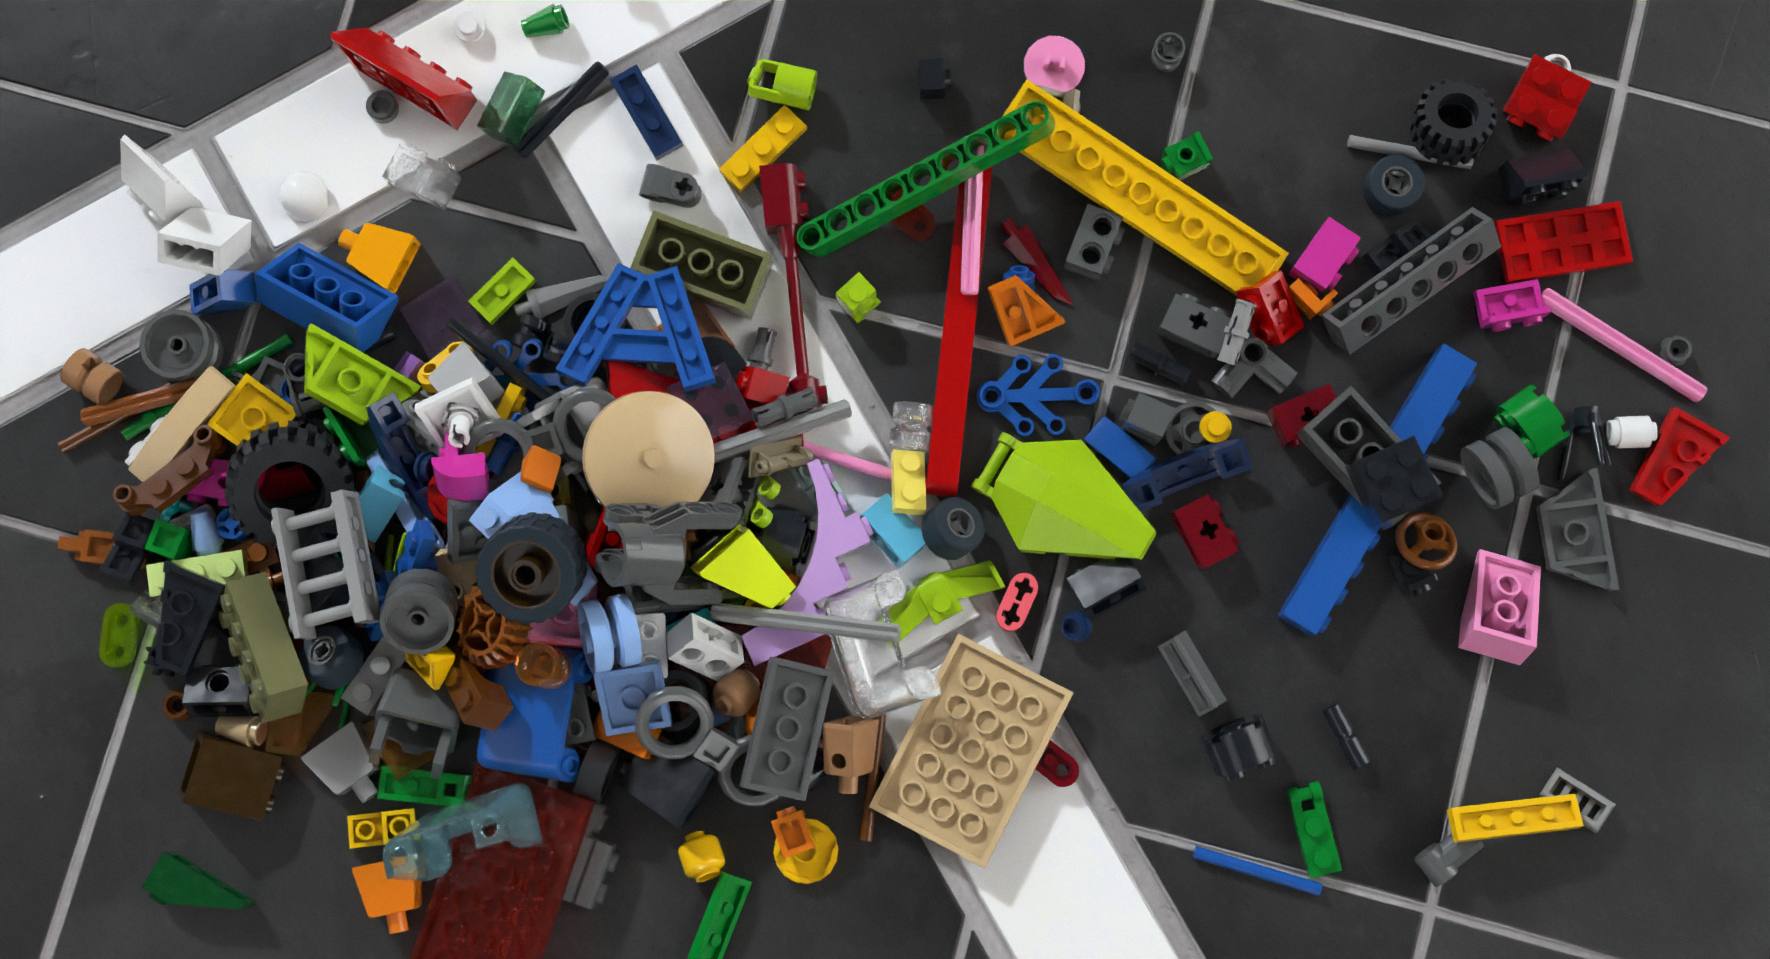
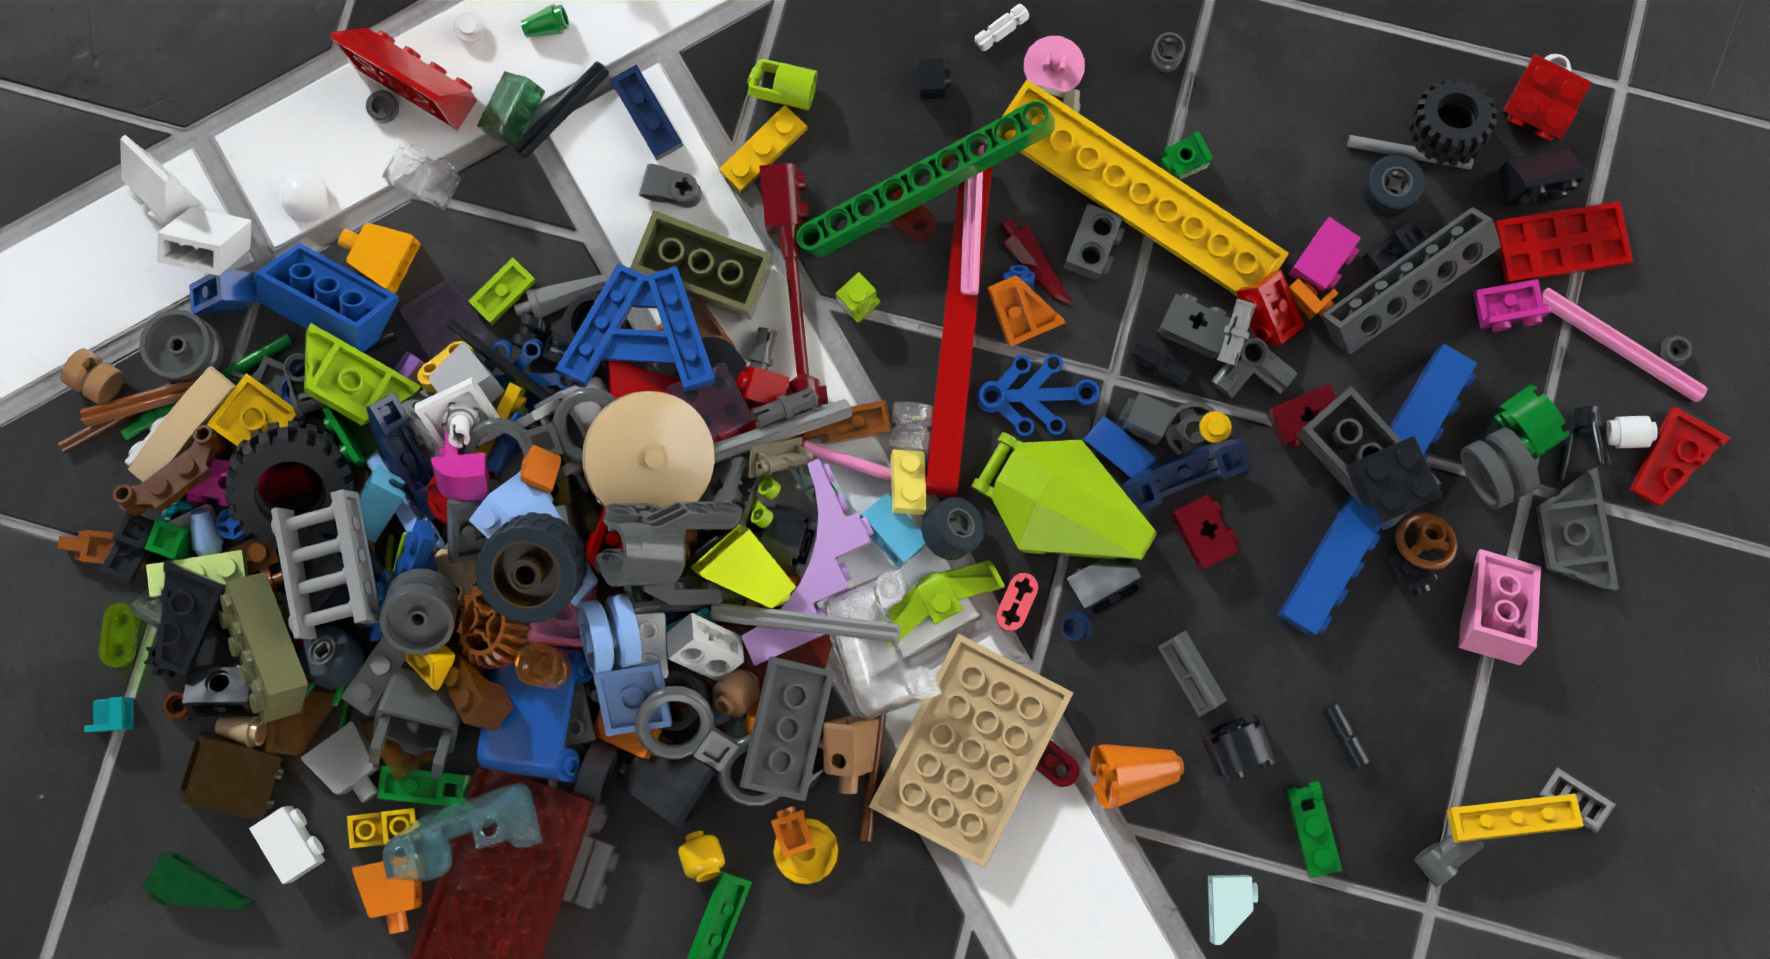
dark blue plate [413,451,438,484] -> none
blue bar [1193,846,1322,896] -> none
none -> teal panel [84,697,134,732]
none -> white brick [249,806,326,884]
none -> dark orange hinge [803,400,892,444]
none -> white axle [974,4,1029,51]
none -> orange cone [1090,744,1184,809]
none -> light aqua slope [1208,875,1258,945]

